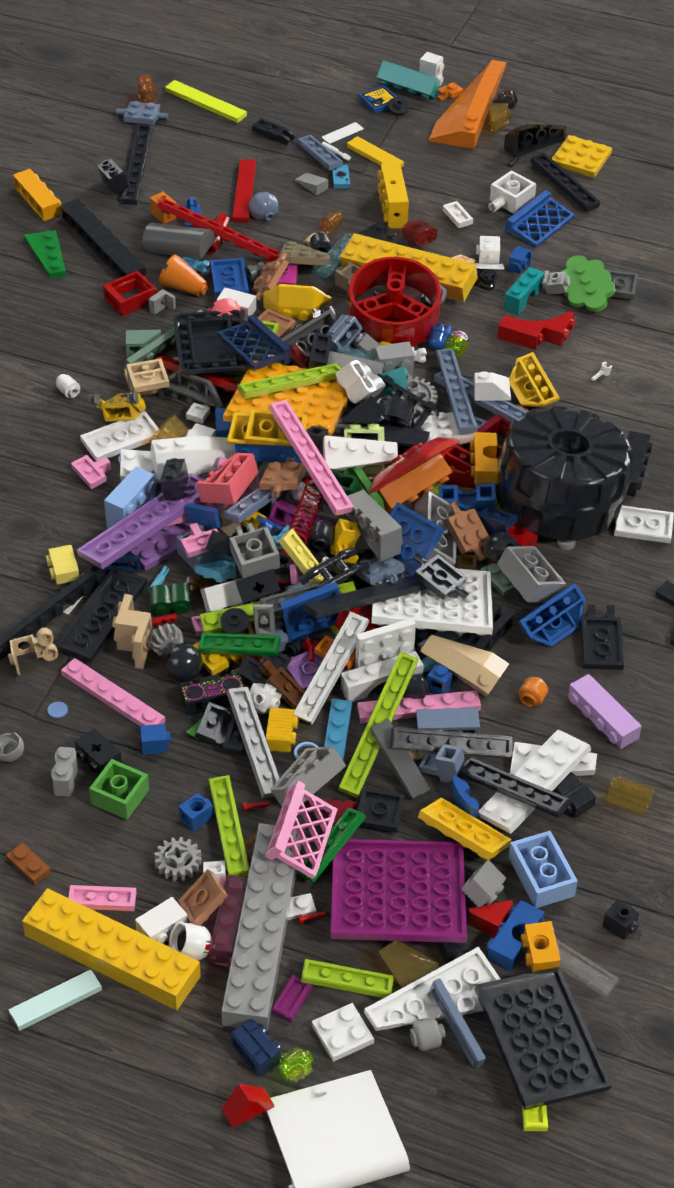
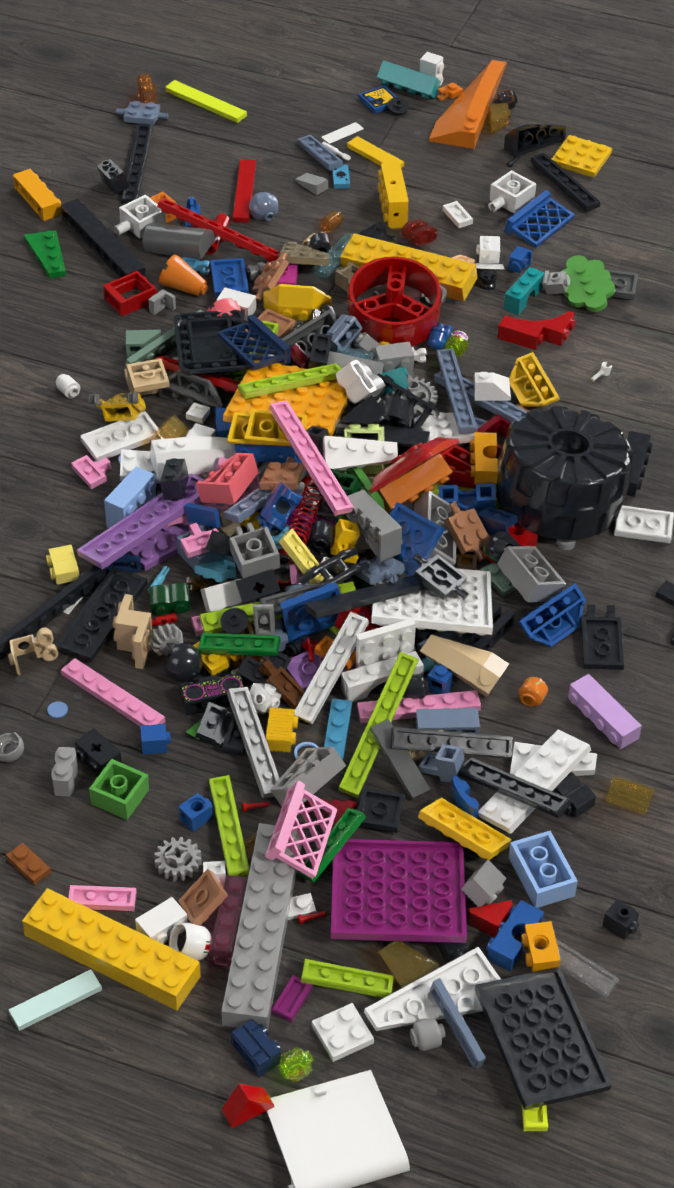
black hinge [252,118,296,145] -> none
none -> white brick [113,195,166,239]
none -> blue piece [260,482,302,530]

